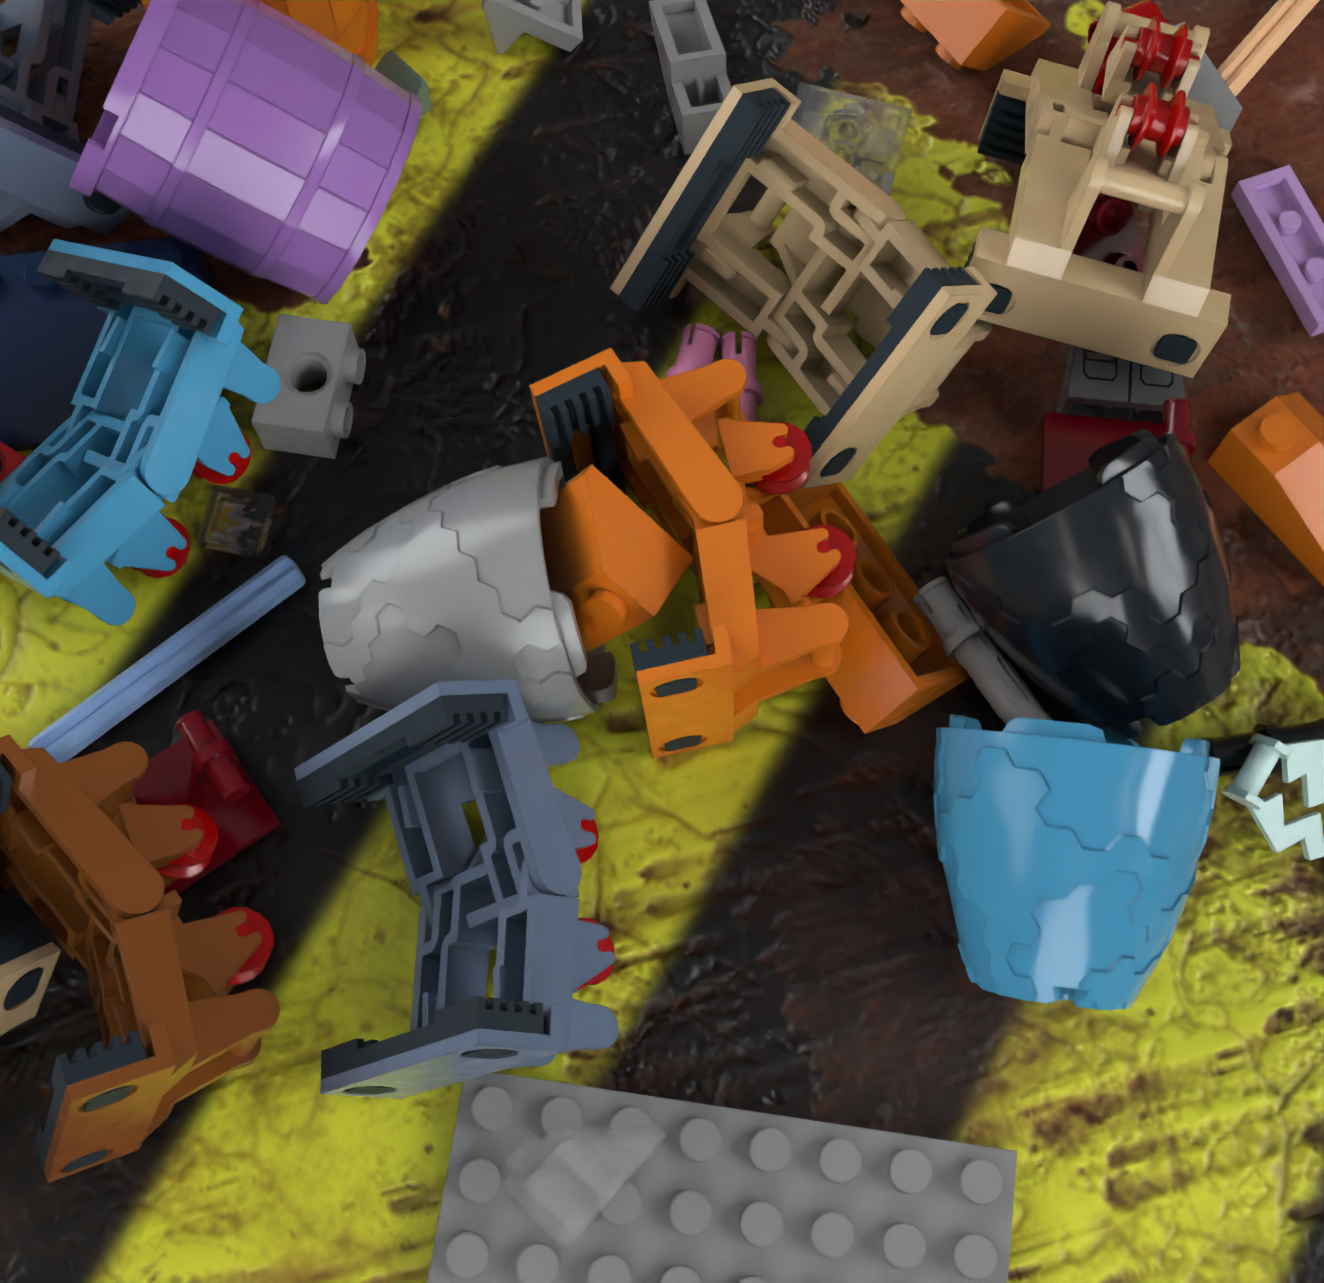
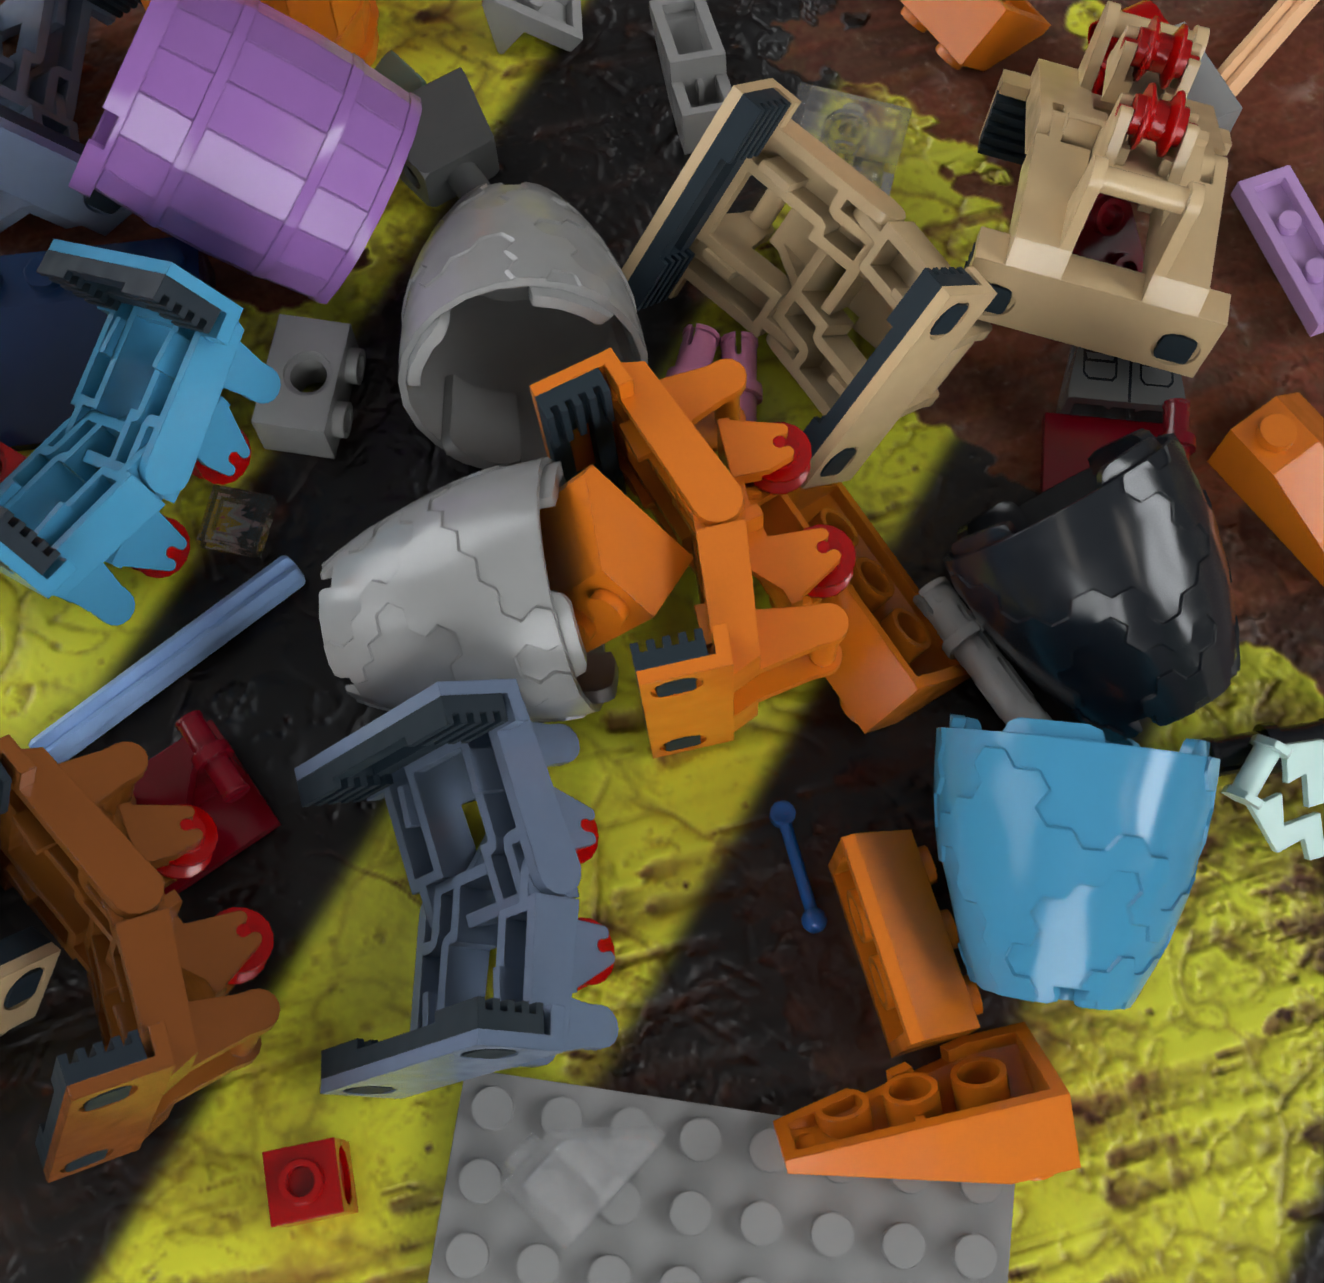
none -> red brick [262,1137,359,1227]
none -> light grey piece [398,182,648,469]
none -> dark grey torso [399,67,499,207]
none -> blue hinge [769,800,828,933]
none -> orange wedge [773,1022,1081,1184]
none -> orange slope [828,829,983,1058]

